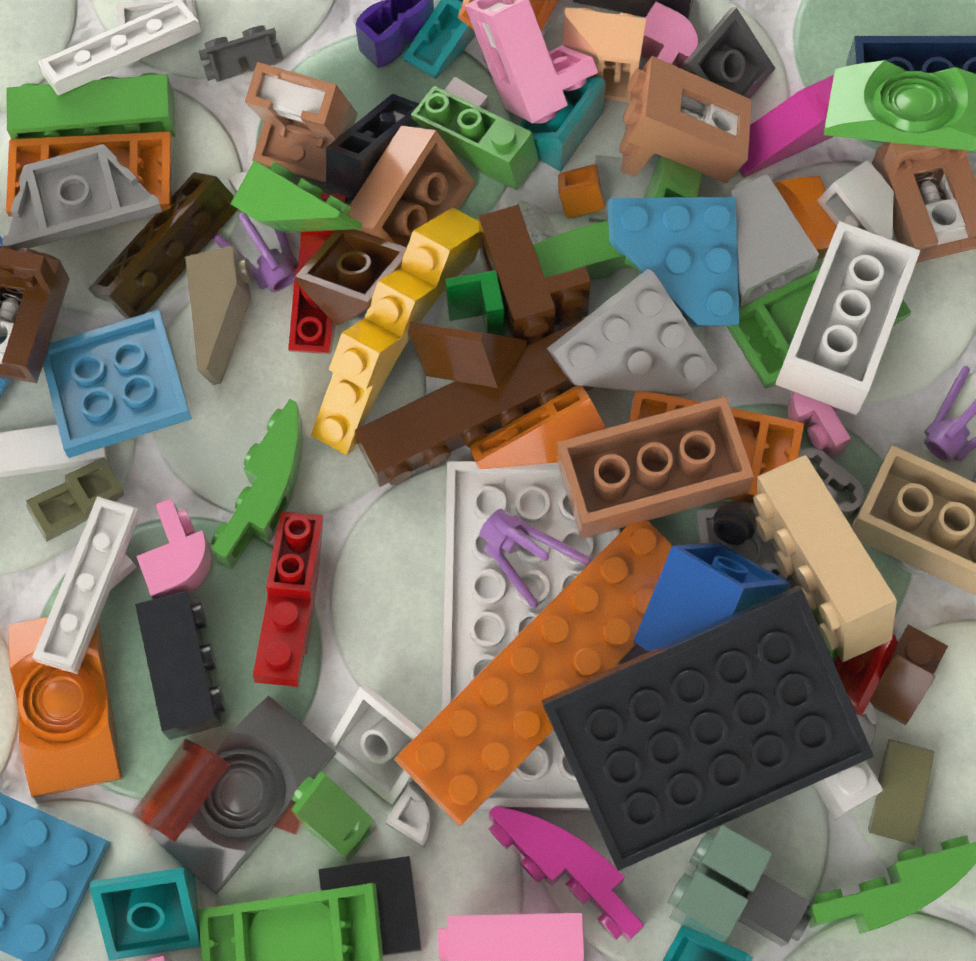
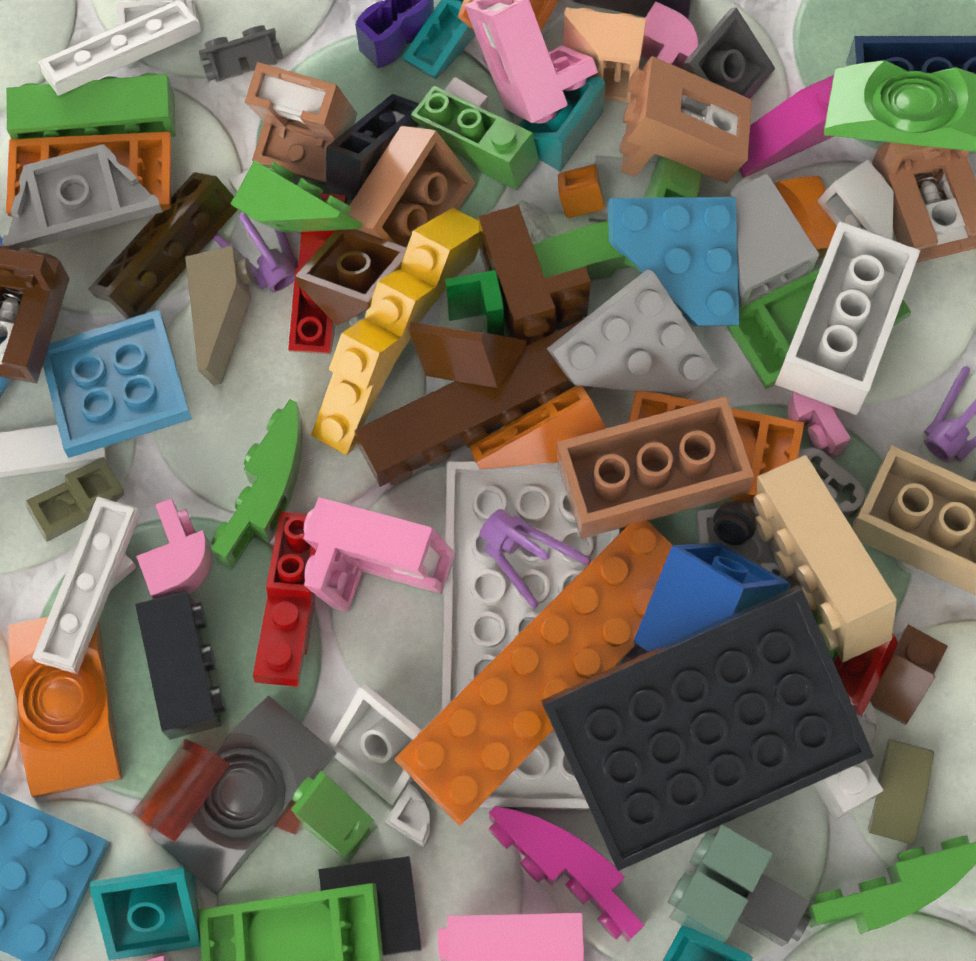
none -> bright pink brick [303,497,455,613]

